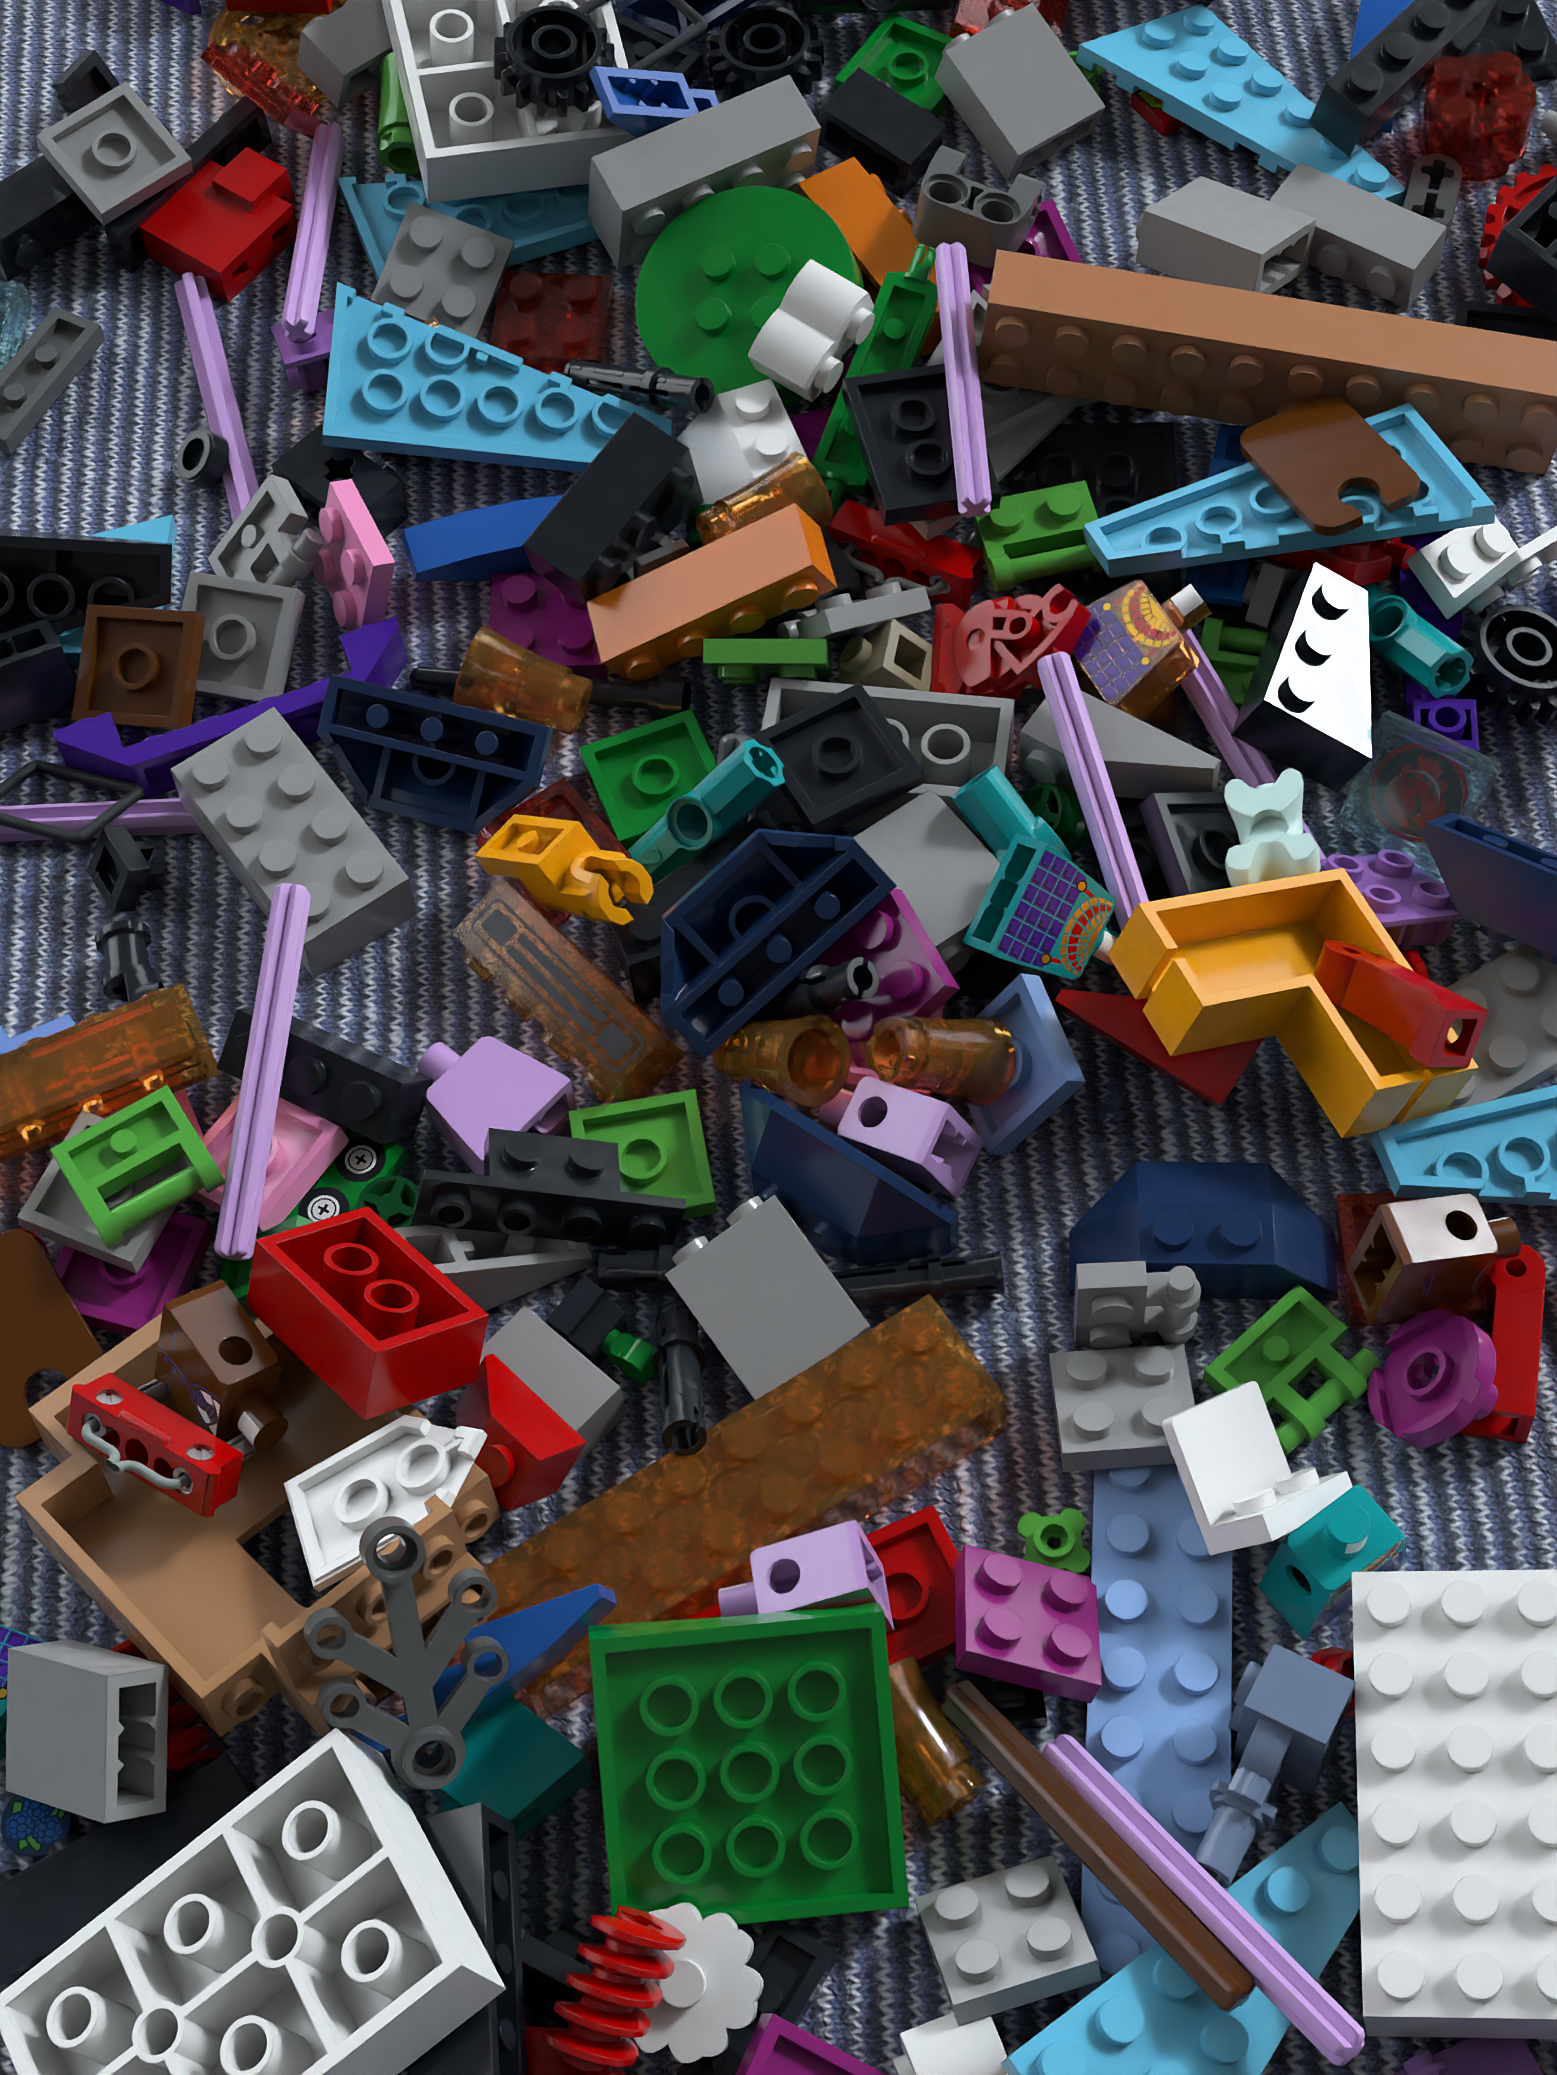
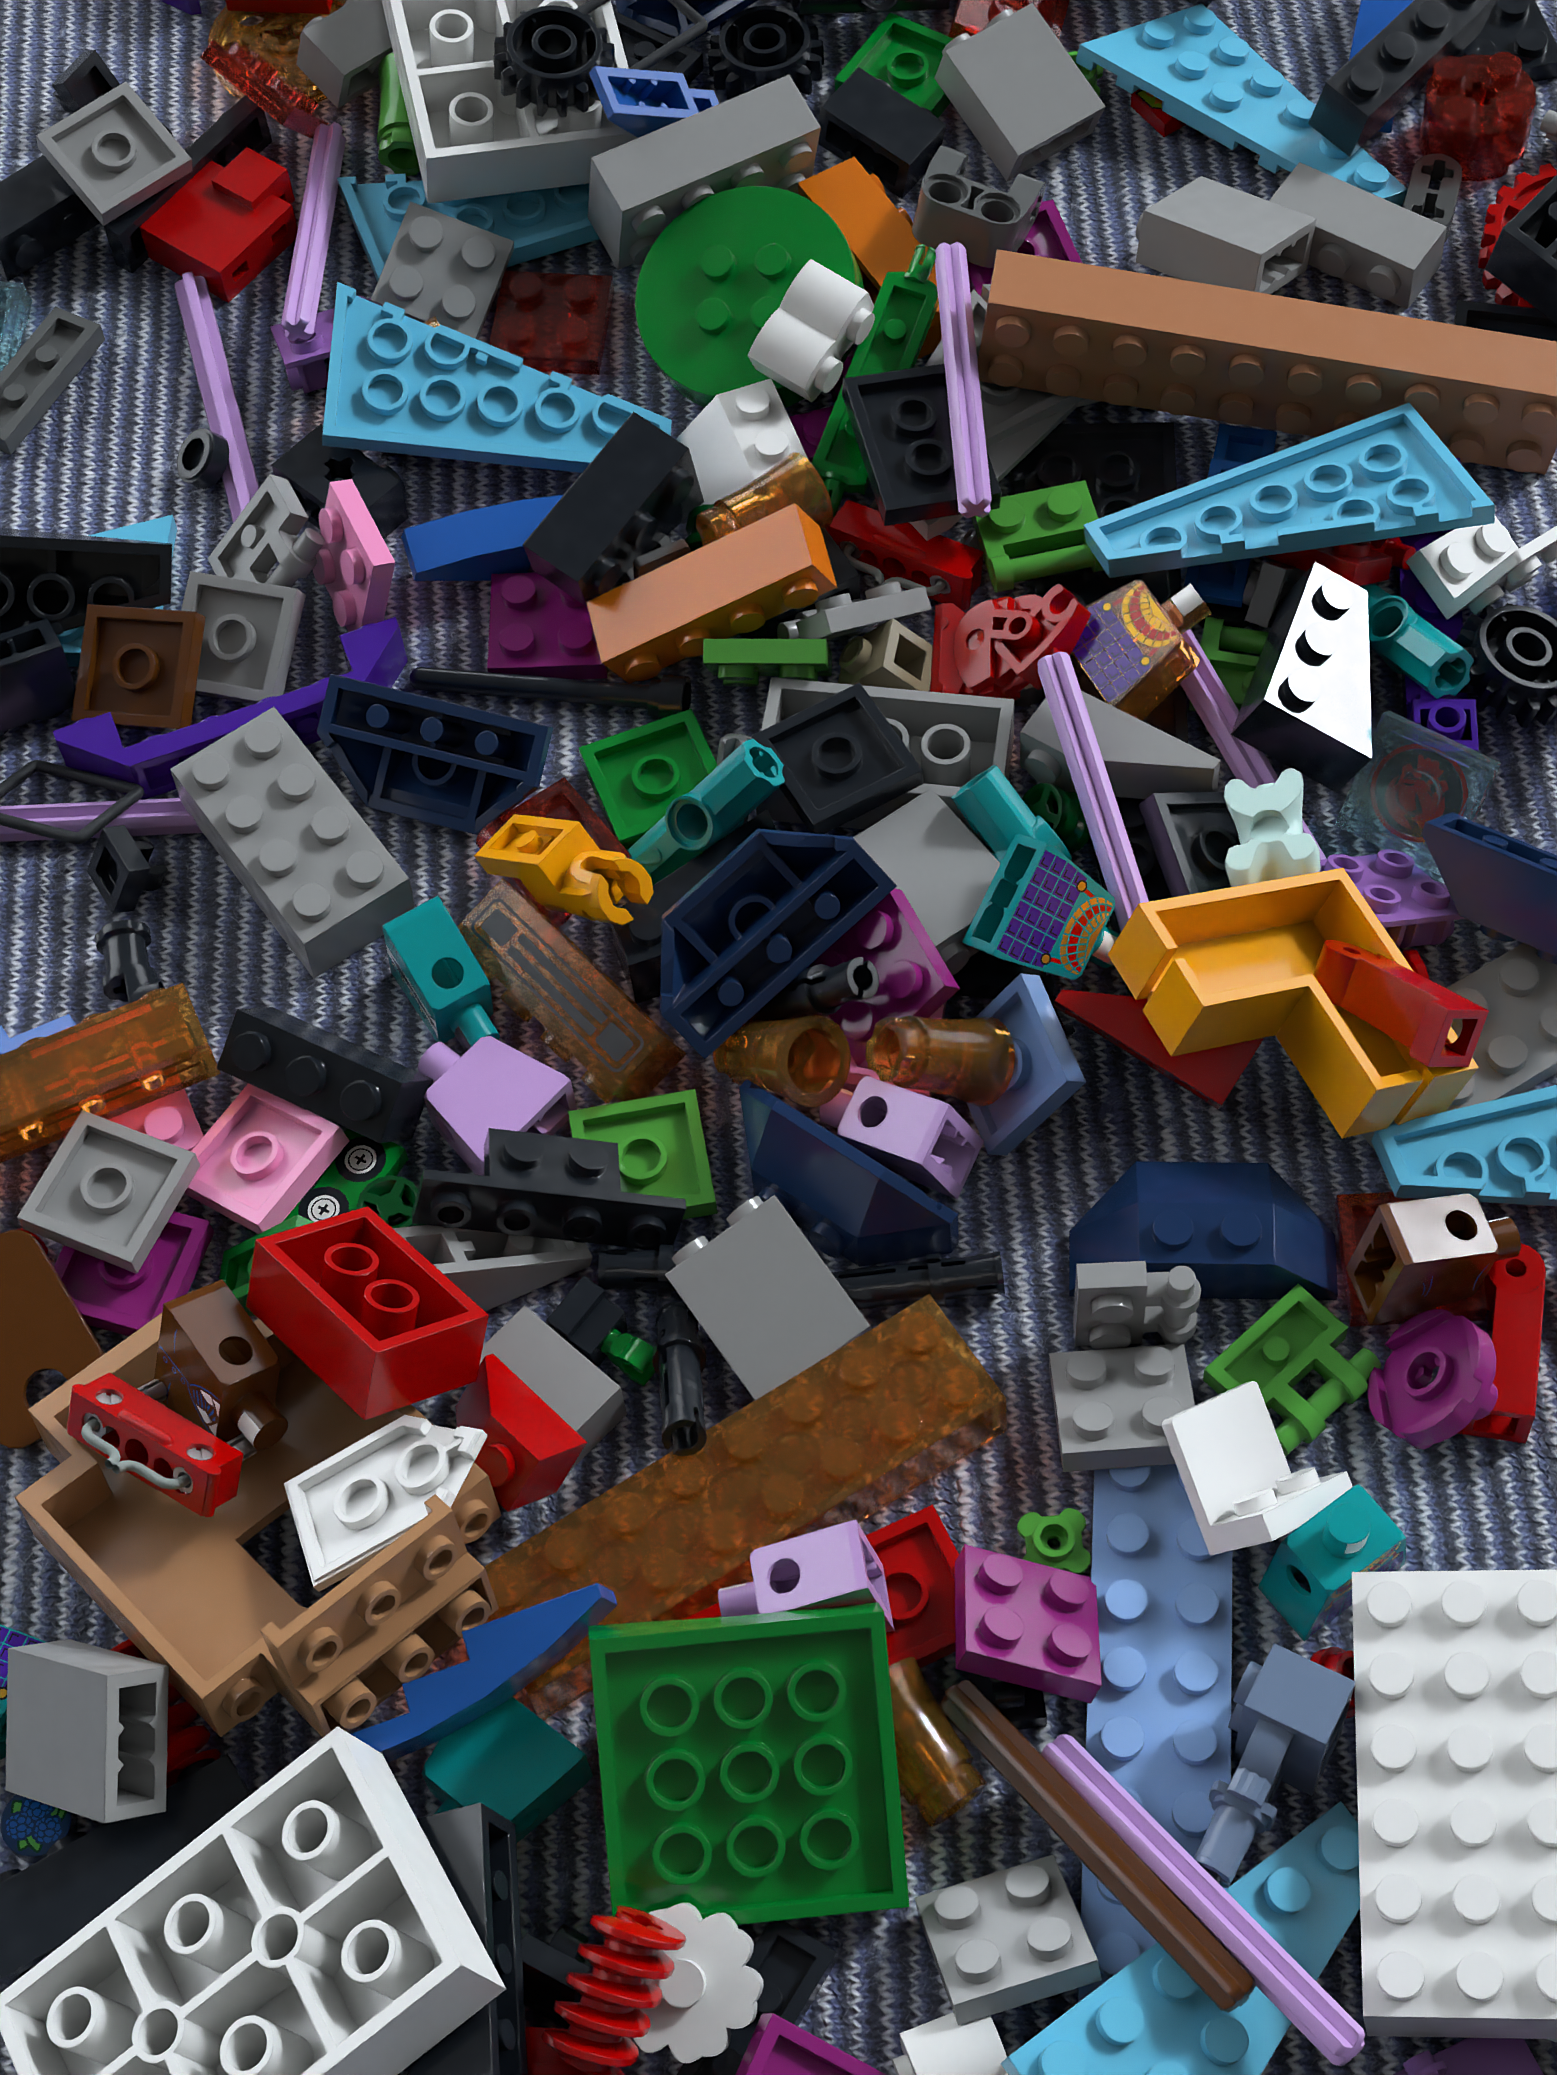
bright green plate [50,1085,225,1249] -> none
lavender axle [214,883,311,1261] -> none
dark grey plant [303,1516,510,1790] -> none
clear orange plant [454,625,593,735] -> none
black pin [563,358,714,414] -> none
reddish brown piece [1240,396,1420,536] -> none
none -> teal torso [382,896,500,1052]

